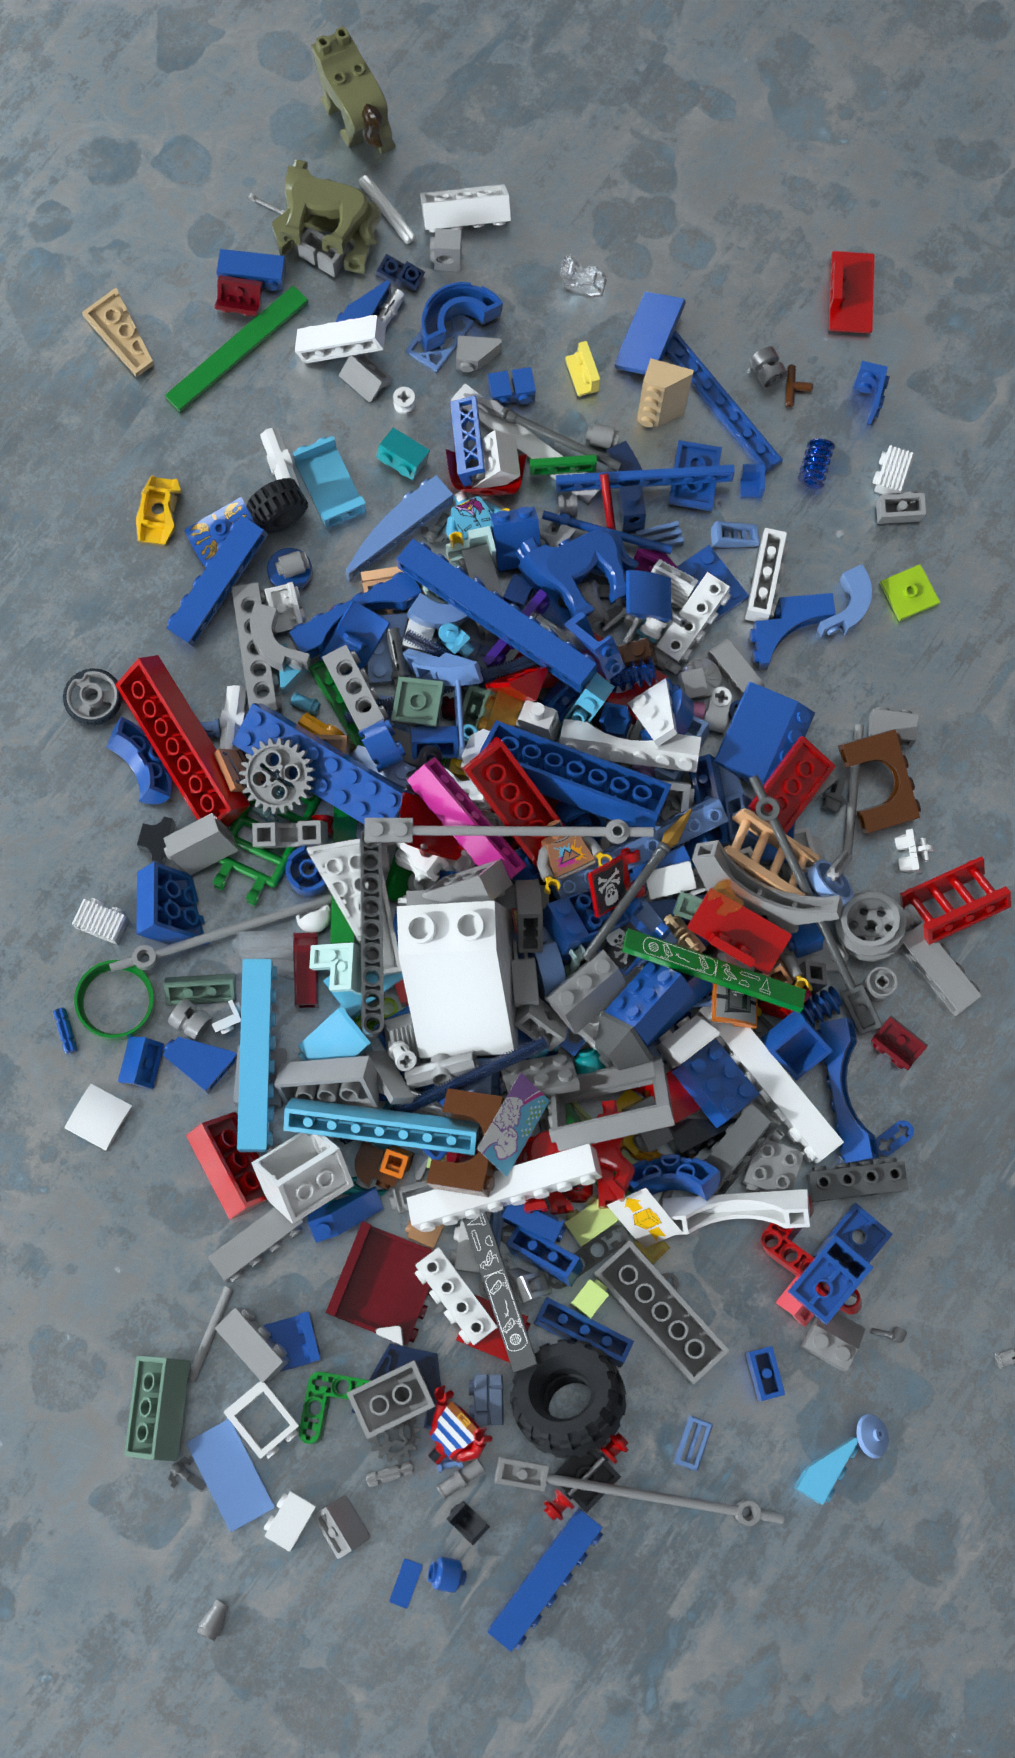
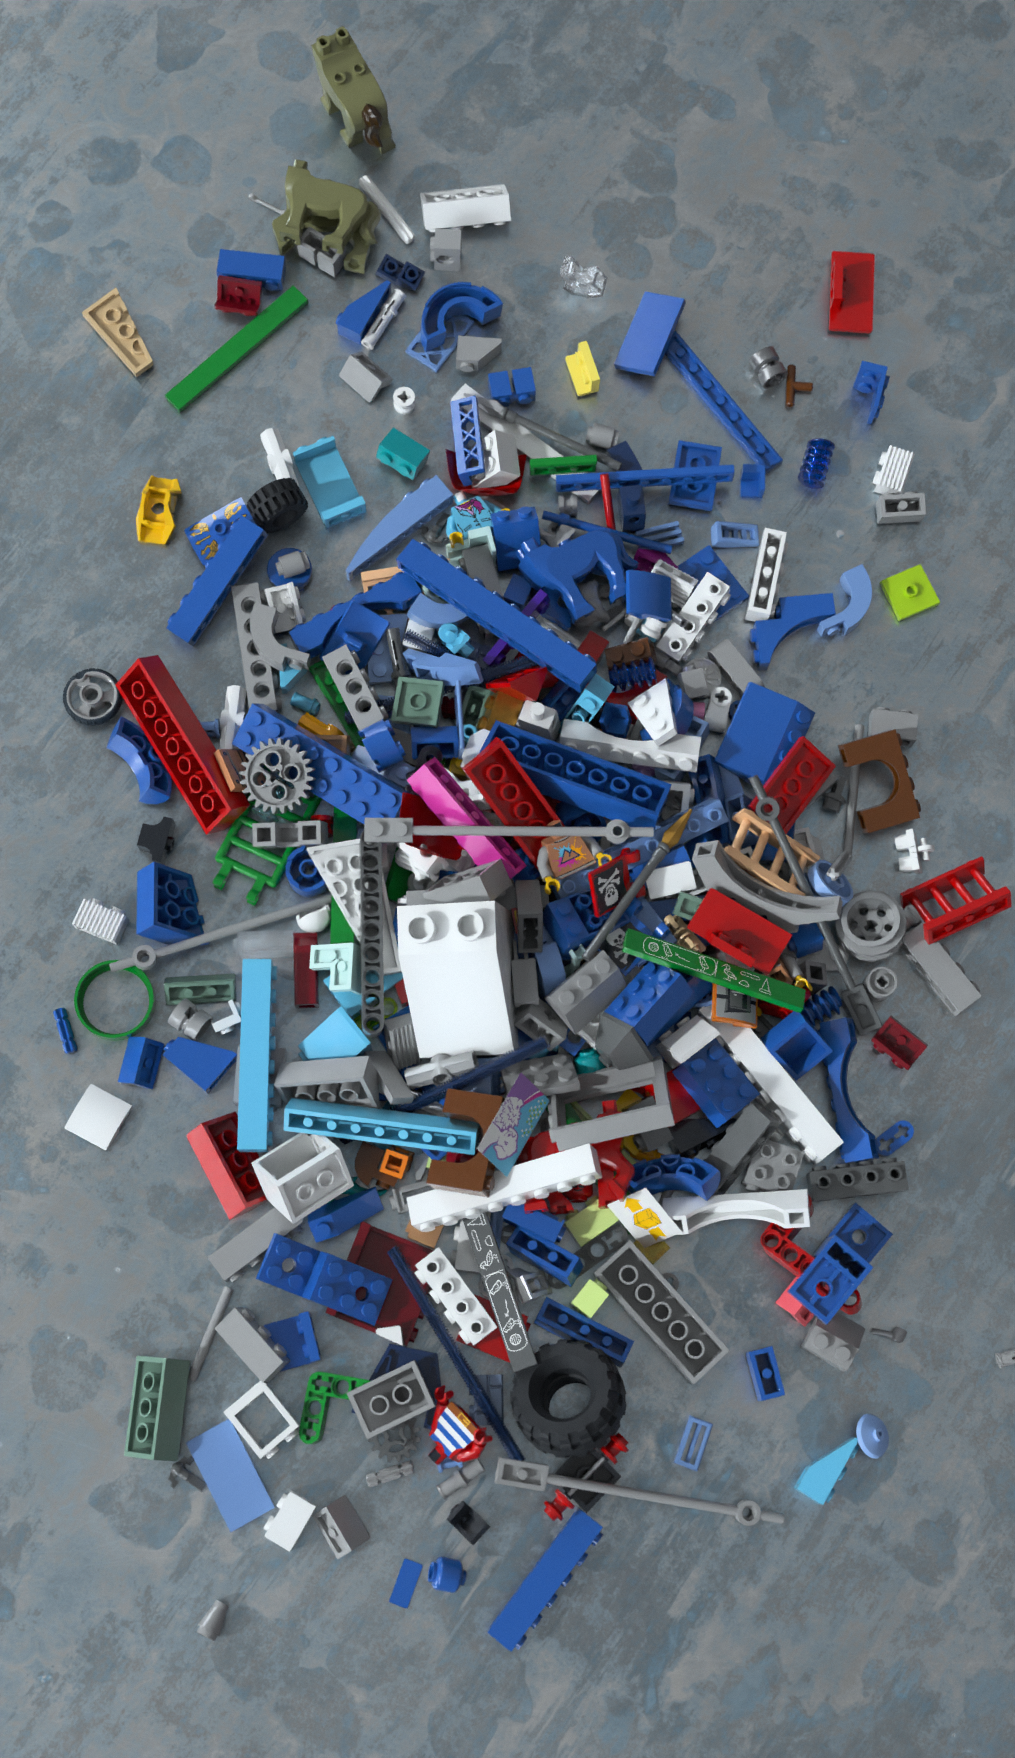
light grey brick [164,813,239,875] -> none
white brick [295,315,386,364] -> none
white bush [388,1041,417,1071] -> none
blue panel [563,612,625,681] -> none
tan slope [636,358,694,428] -> none
clear orange piece [708,879,744,916] -> none
none -> blue bracket [256,1233,393,1326]
none -> dark blue axle [387,1246,526,1461]

